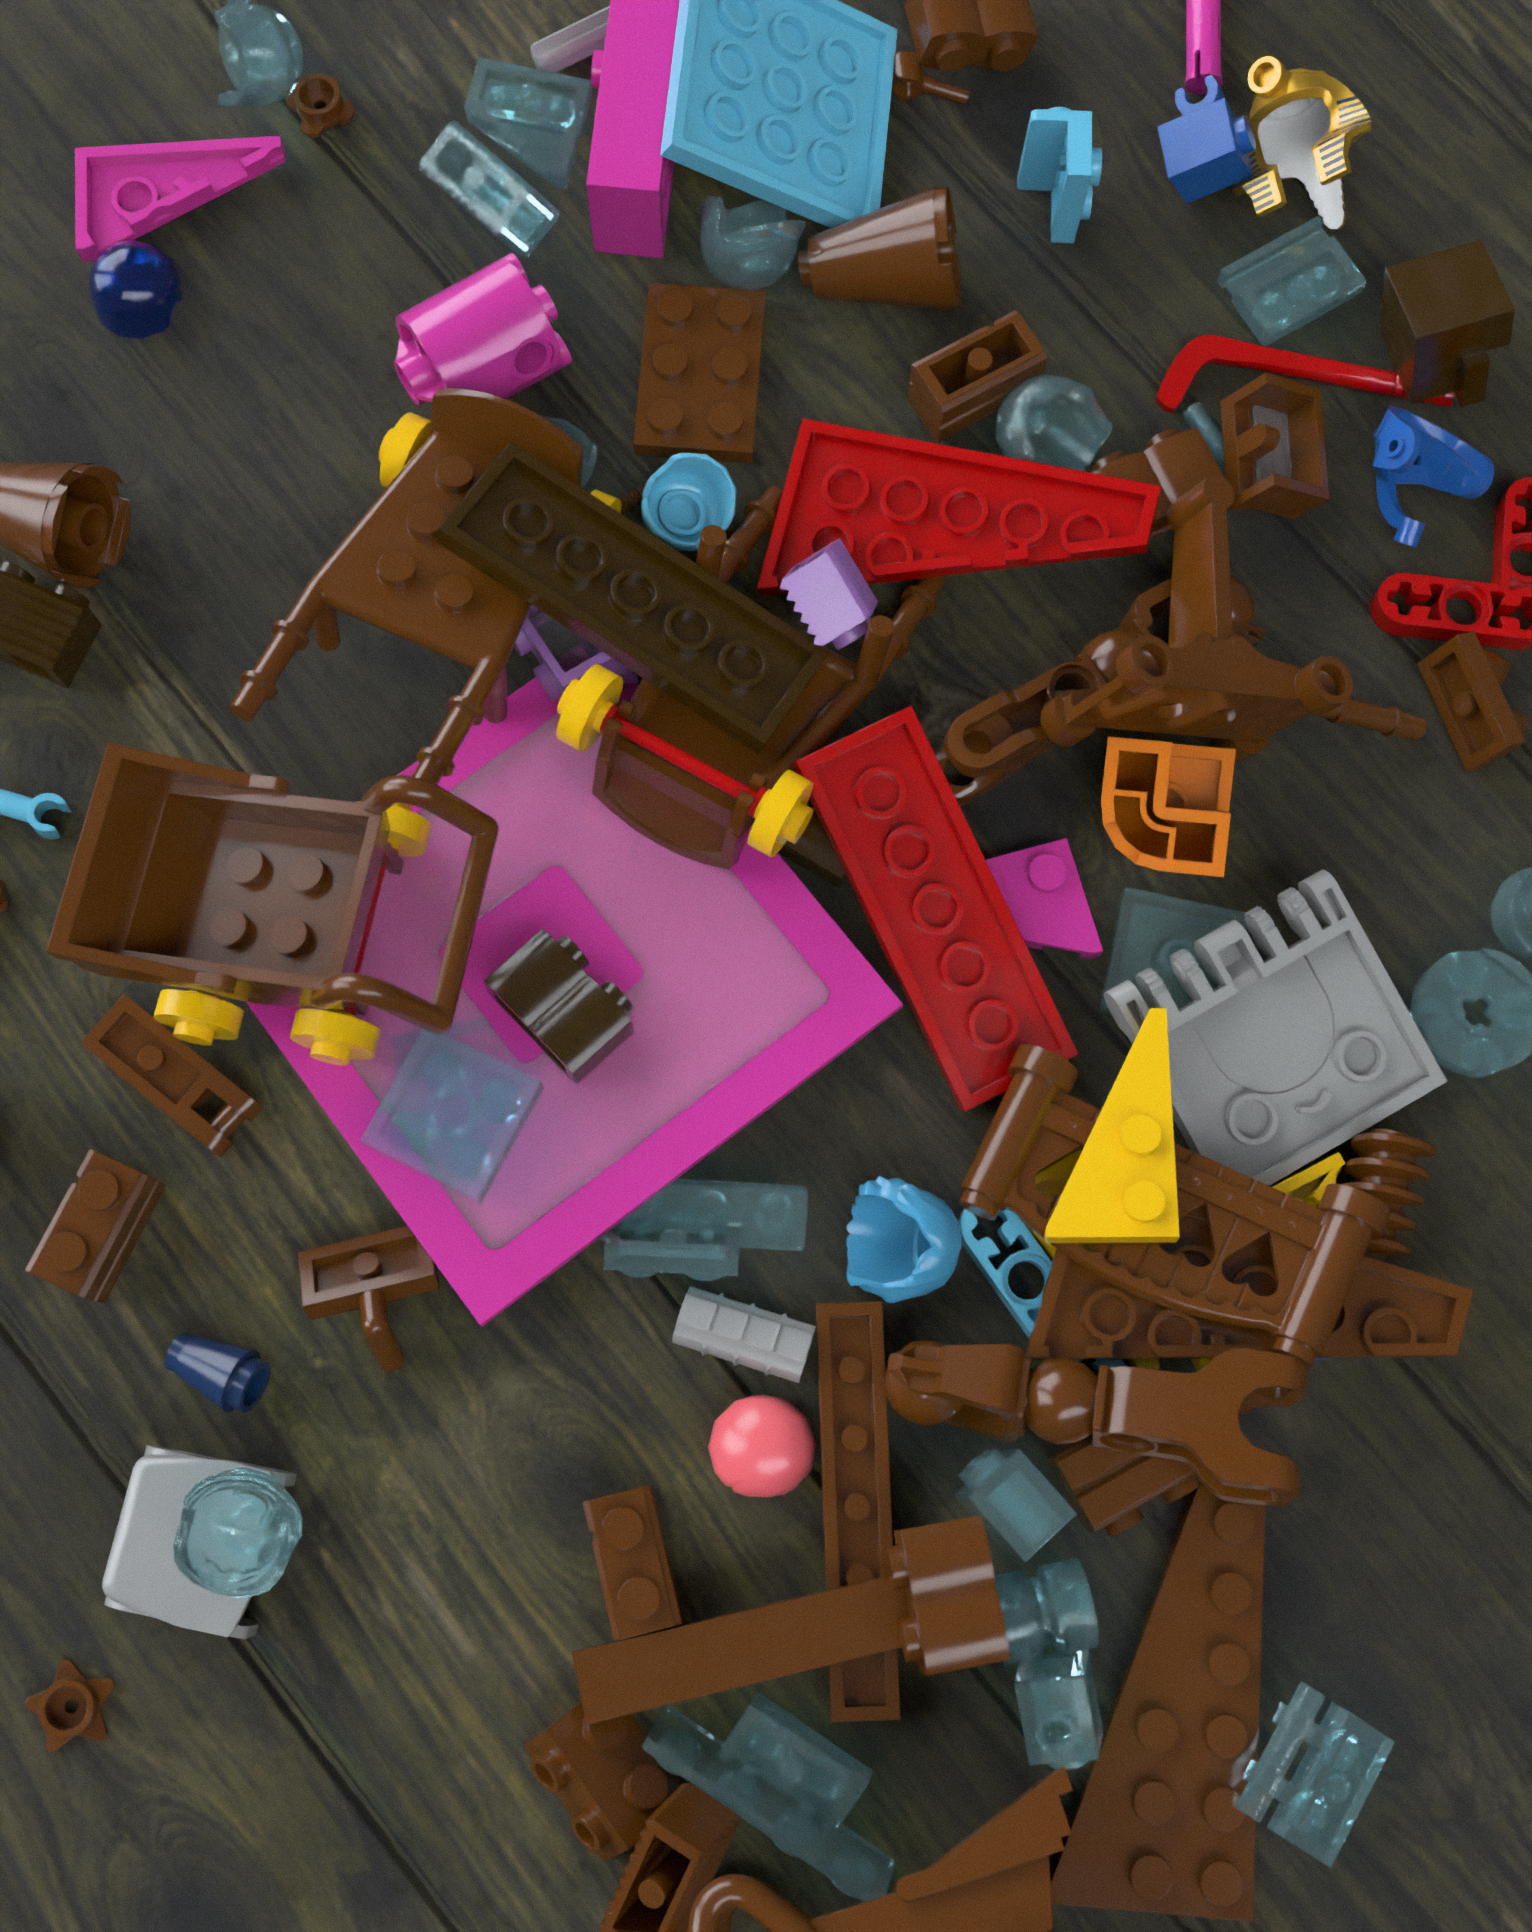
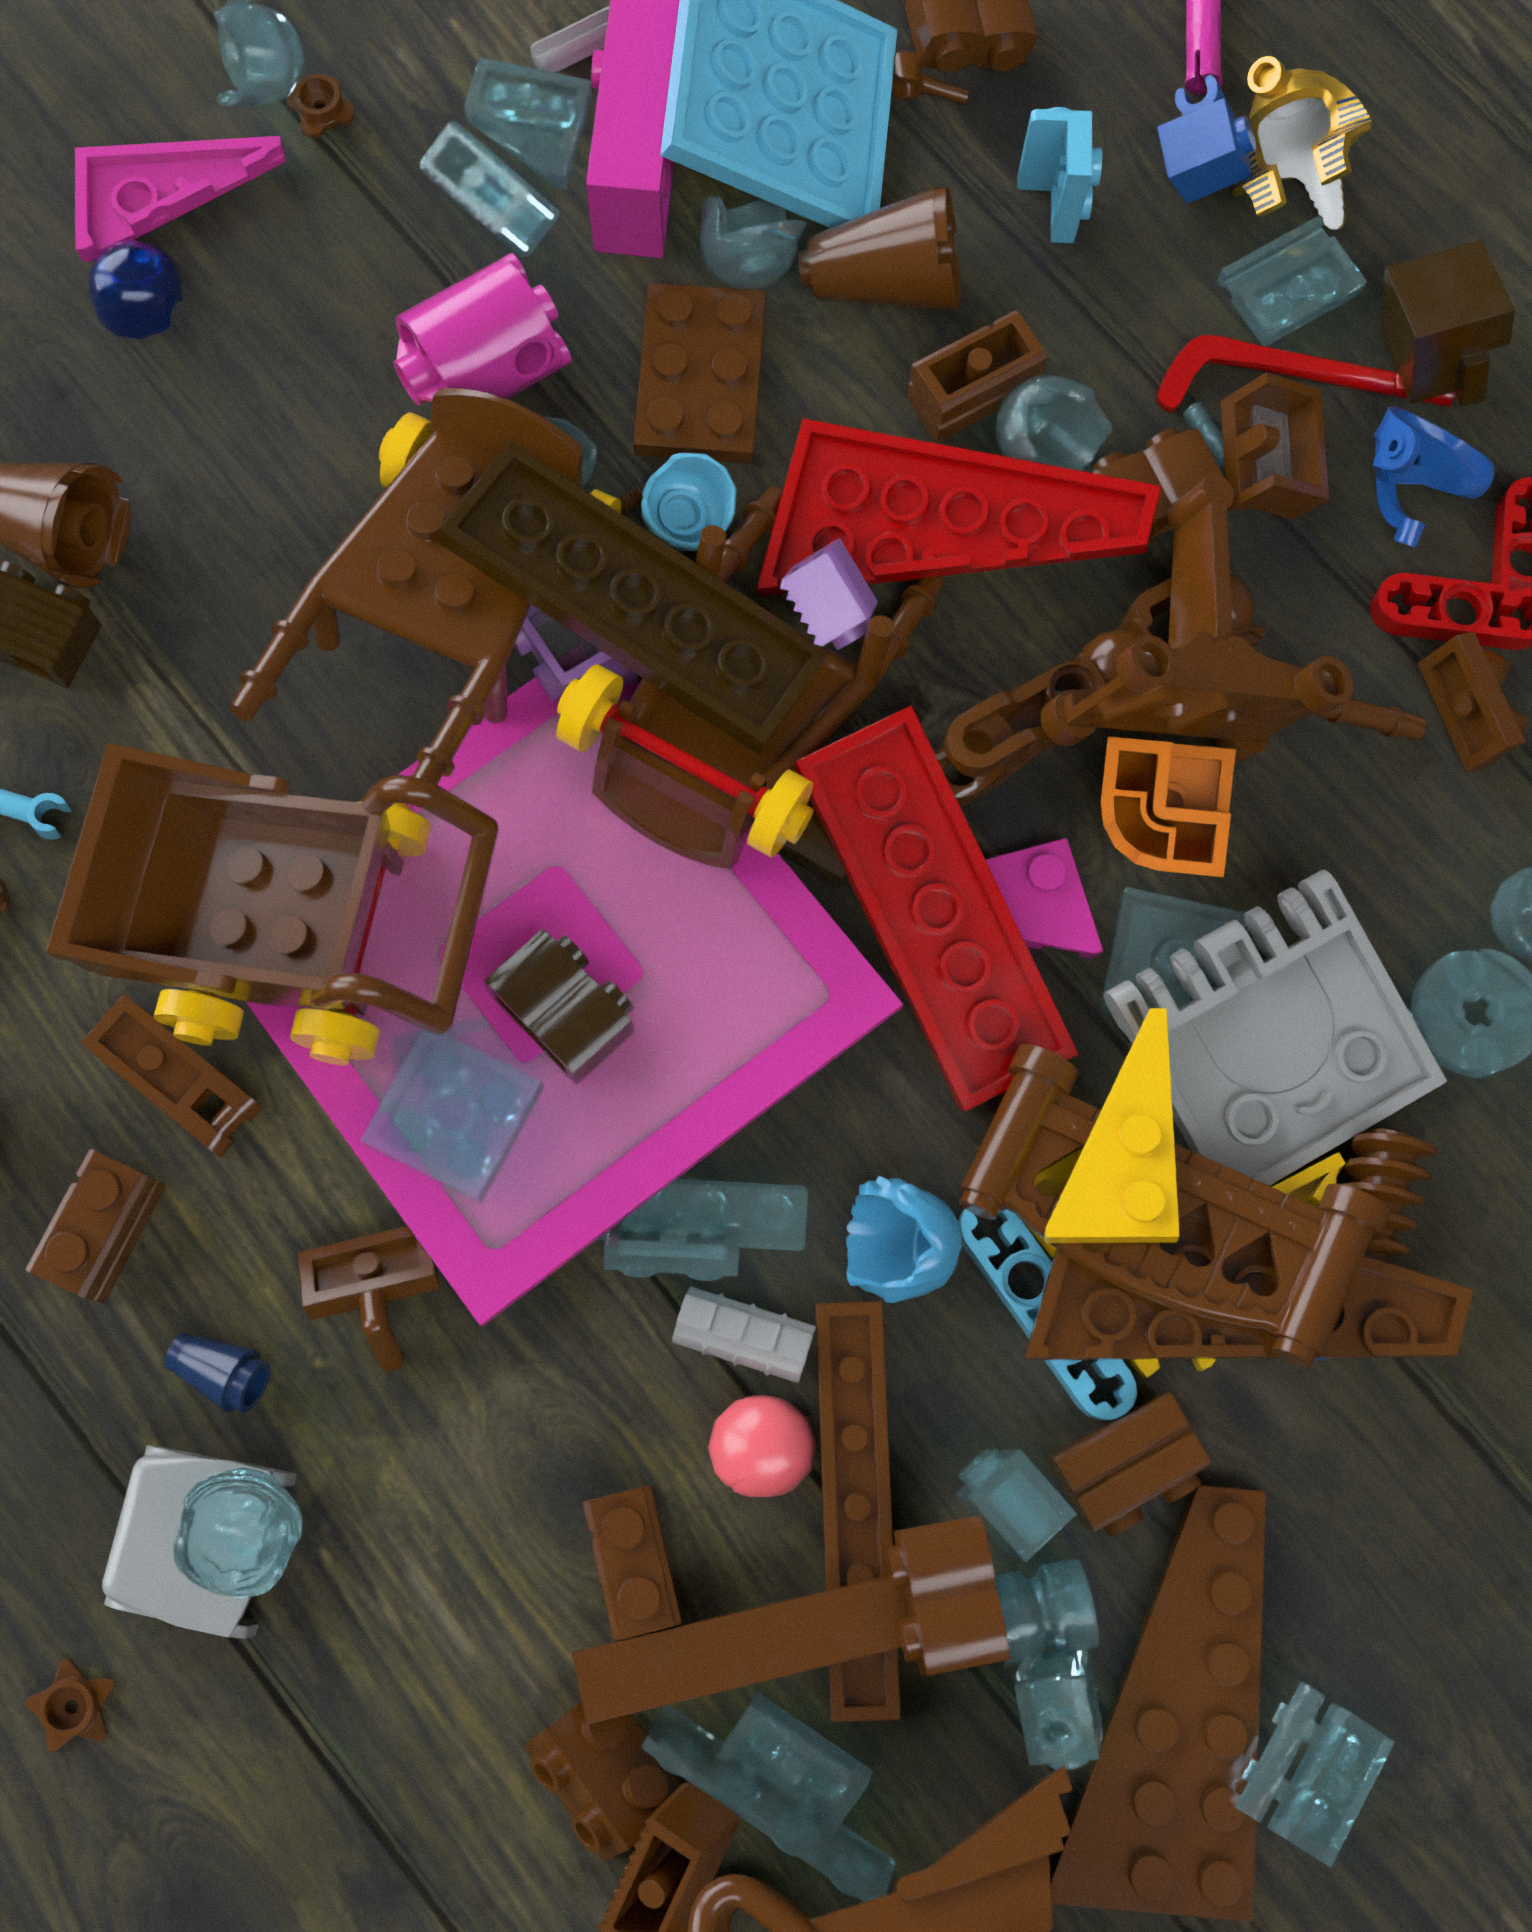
reddish brown piece [885,1339,1308,1506] -> none

